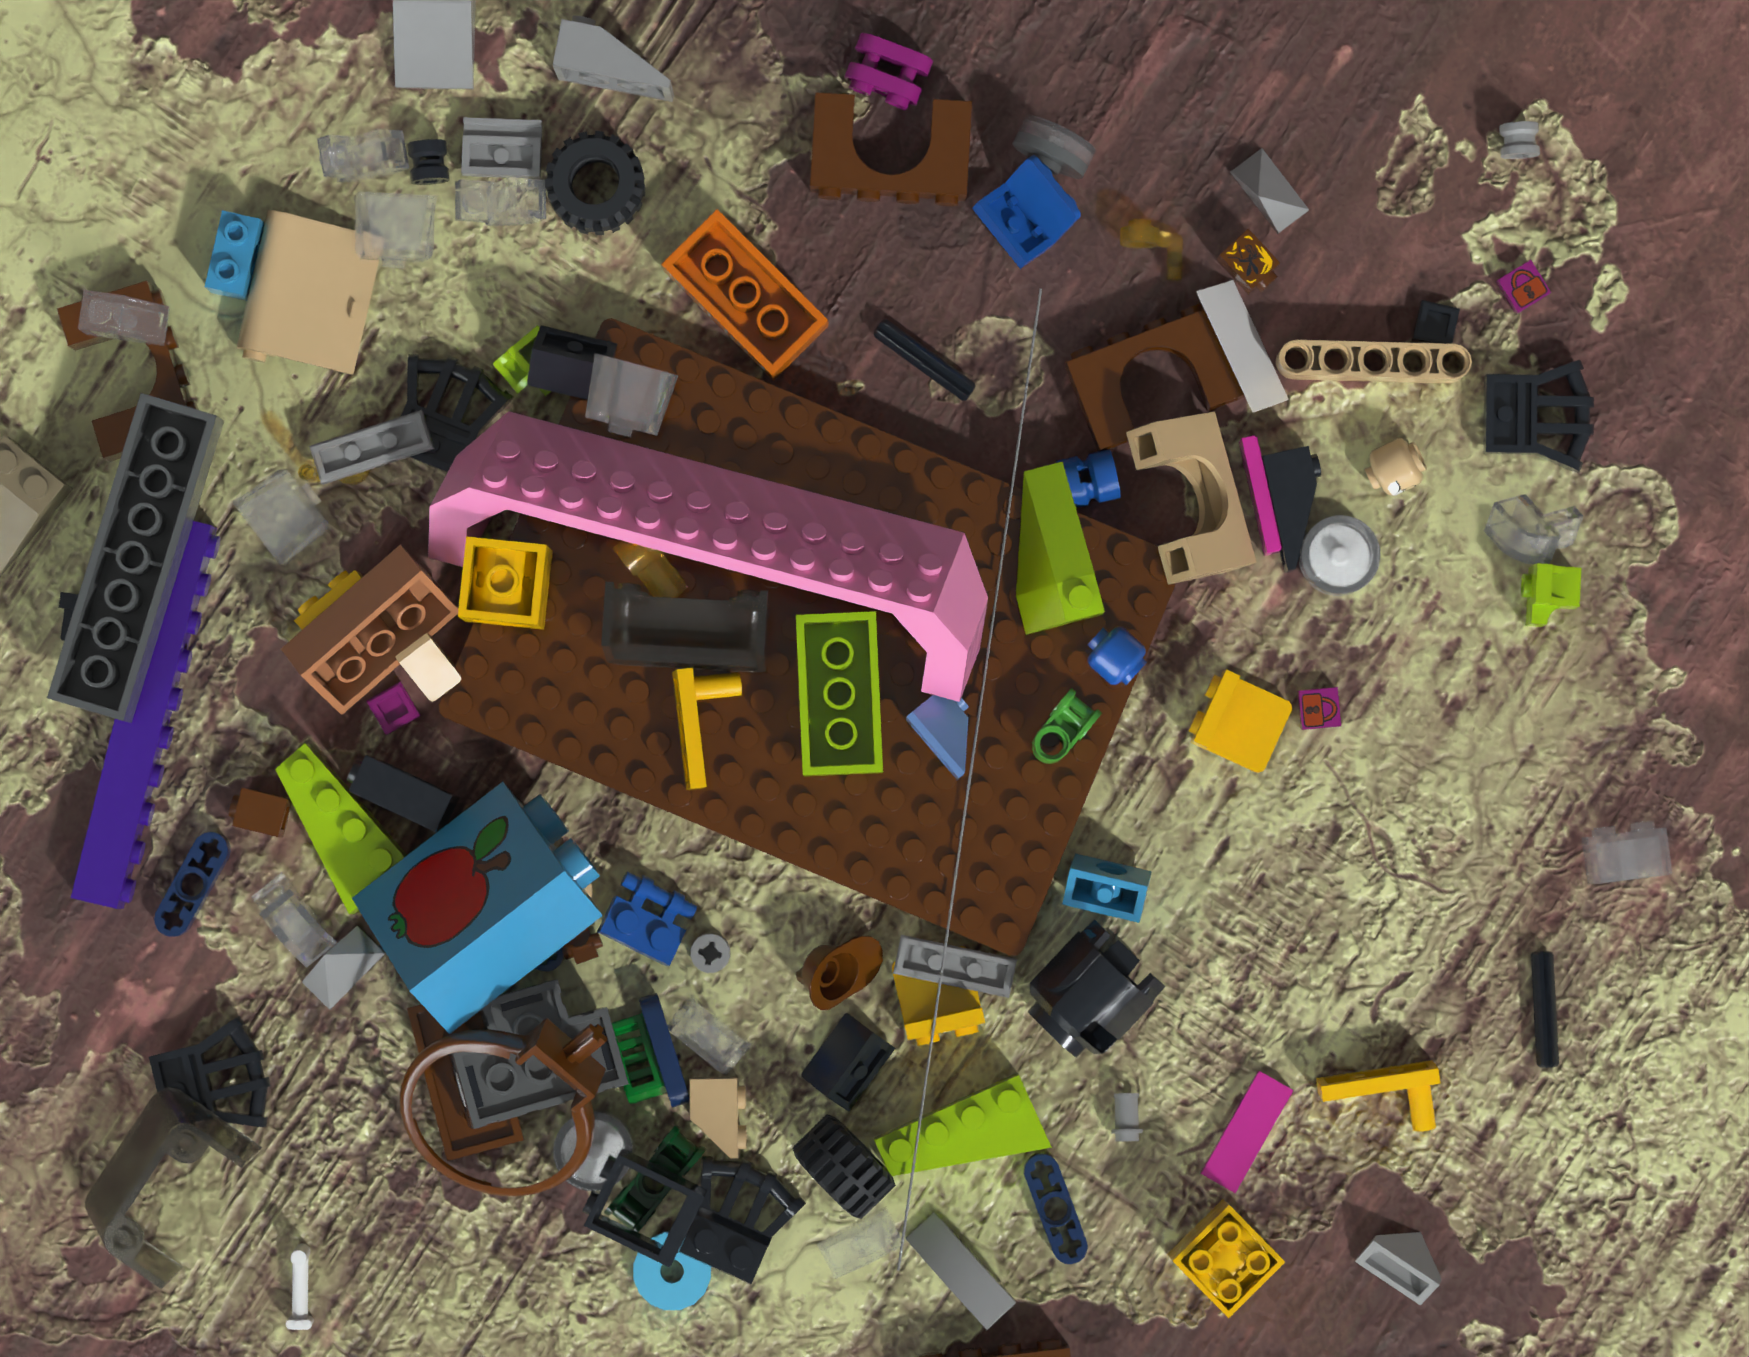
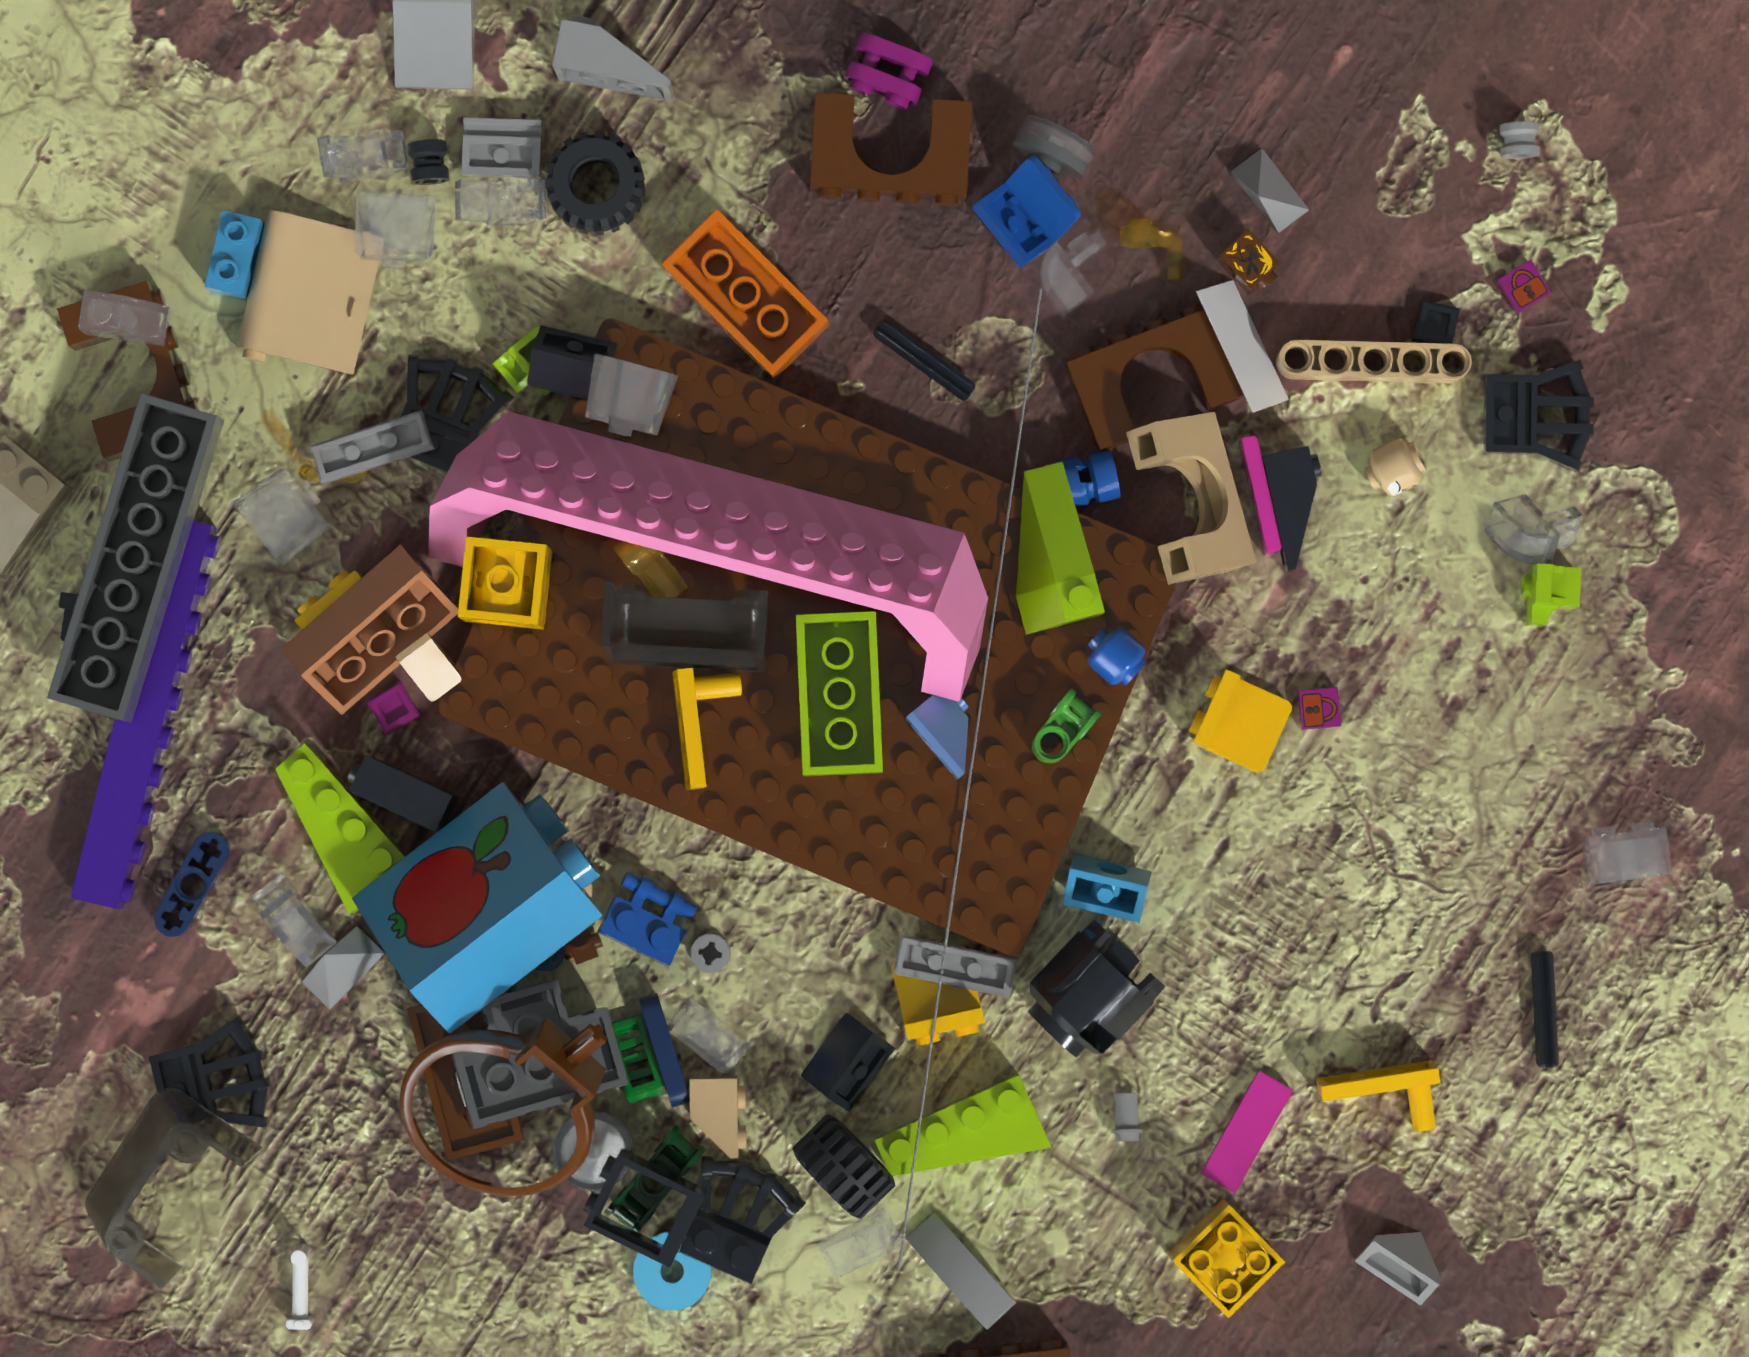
reddish brown brick [229,788,292,838] -> none
reddish brown piece [795,936,883,1010] -> none
dark blue beam [1024,1153,1088,1264] -> none
clear piece [1299,515,1381,596] -> none
none -> clear brick [1039,230,1107,319]

